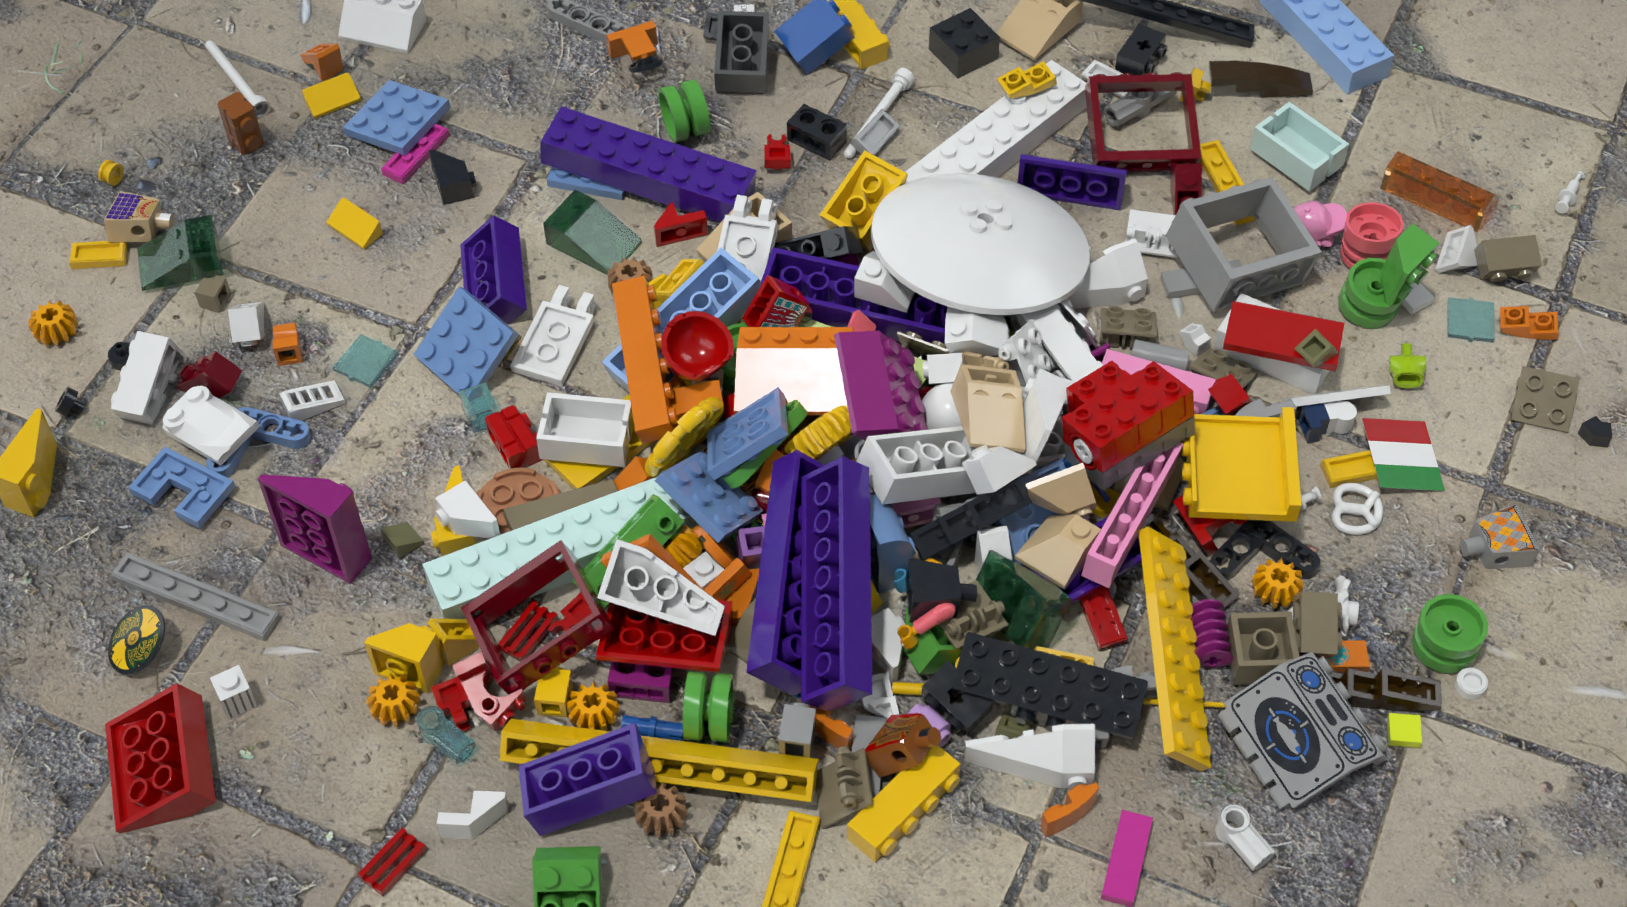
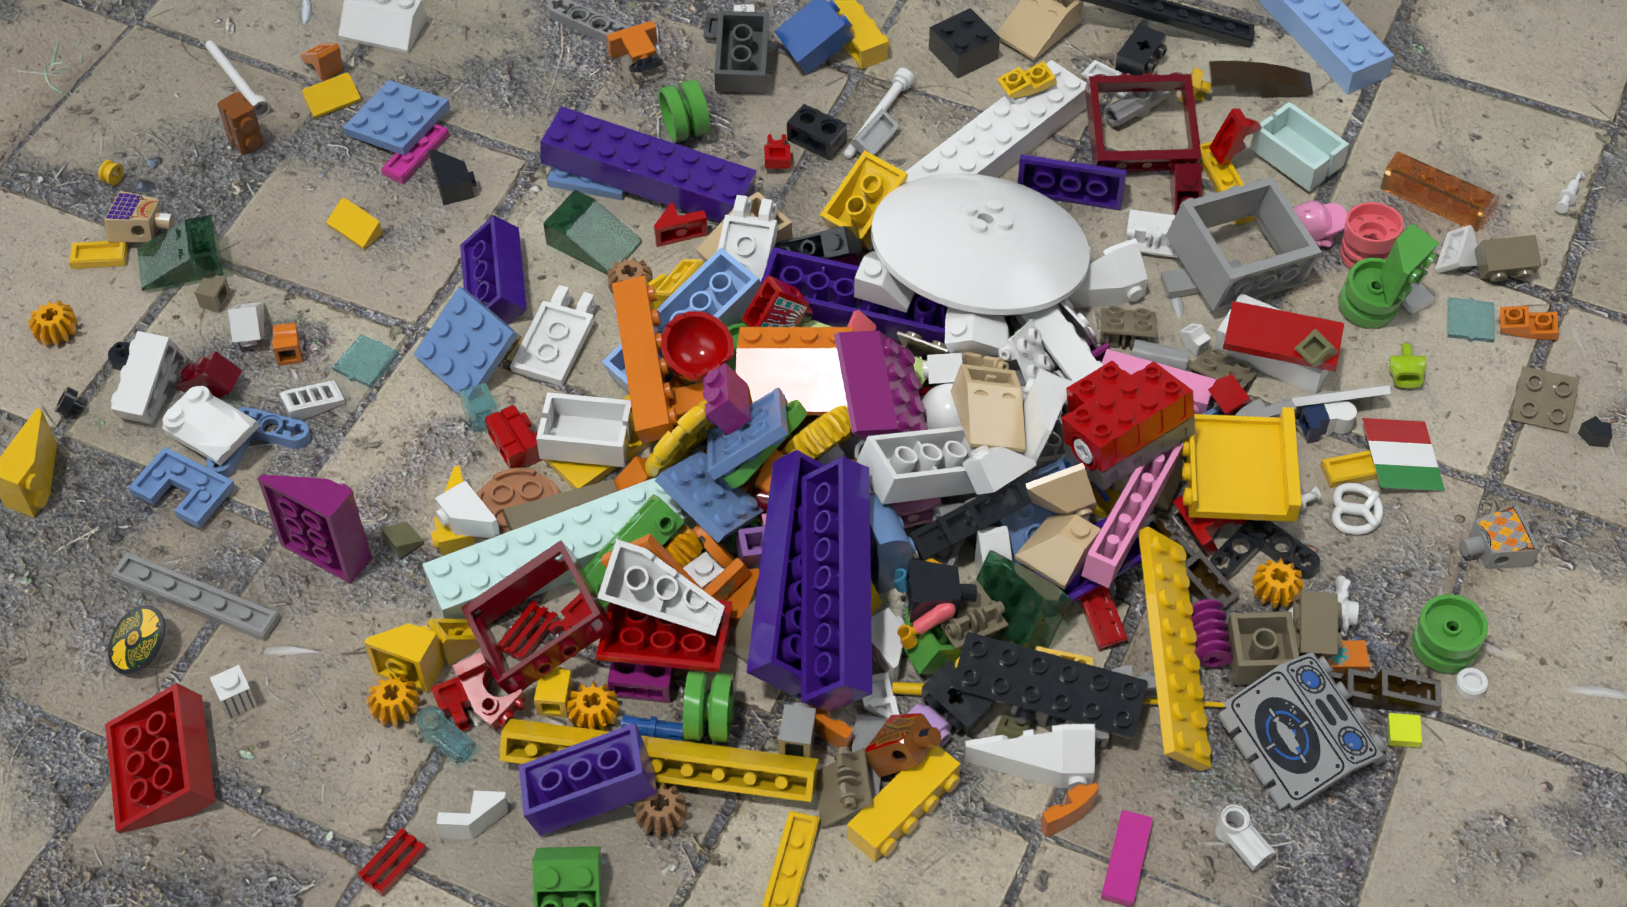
none -> magenta brick [703,363,751,435]
none -> red tile [1209,108,1262,165]

